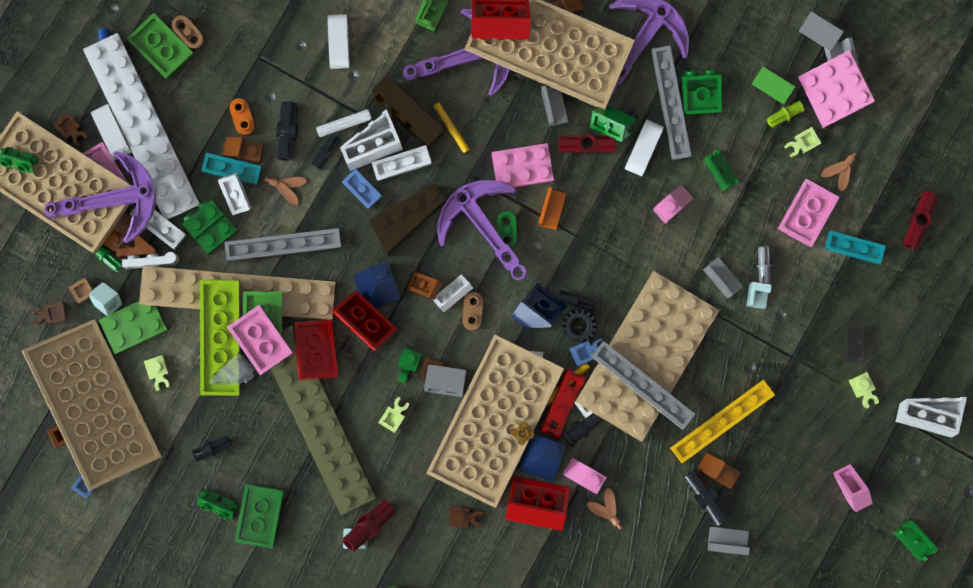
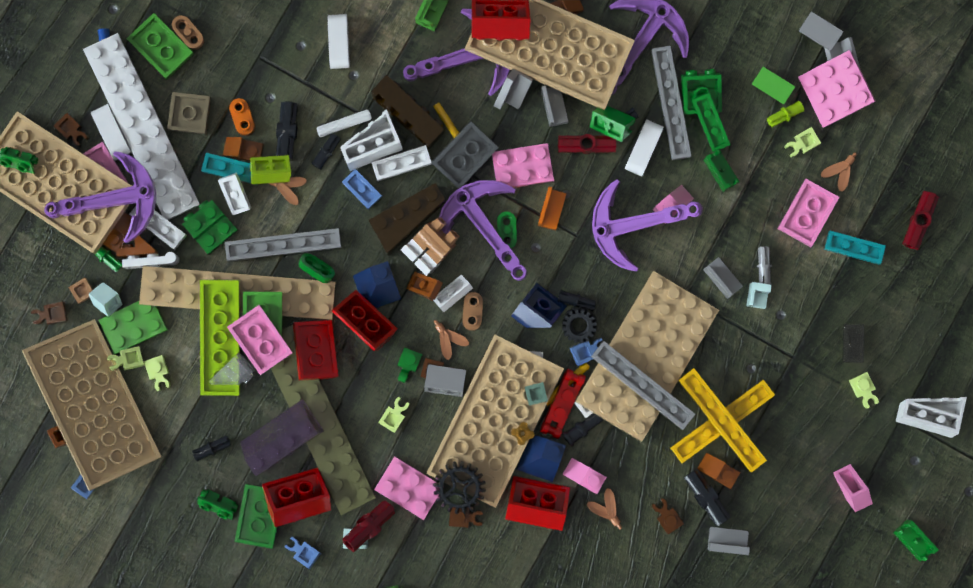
none -> yellowish green plate [107,346,144,371]
none -> dark tan plate [167,92,211,135]
none -> clear purple slope [241,399,324,476]
none -> lime hinge [250,155,291,184]
none -> red slope [262,468,331,527]
none -> medium blue plate [285,537,321,569]
none -> green plate [298,253,335,283]
none -> bright pink plate [374,456,439,520]
none -> medium nougat hips [401,217,459,276]
none -> dark grey plate [431,121,499,188]
none -> black gear [433,461,486,514]
none -> nougat piece [434,320,469,360]
none -> light grey panel [494,69,533,109]
none -> sand green plate [524,382,548,406]
none -> medium lavender piece [592,179,703,271]
none -> reddish brown plate [652,498,684,534]
none -> yellow plate [678,368,767,473]
none -> green plate [691,92,730,152]

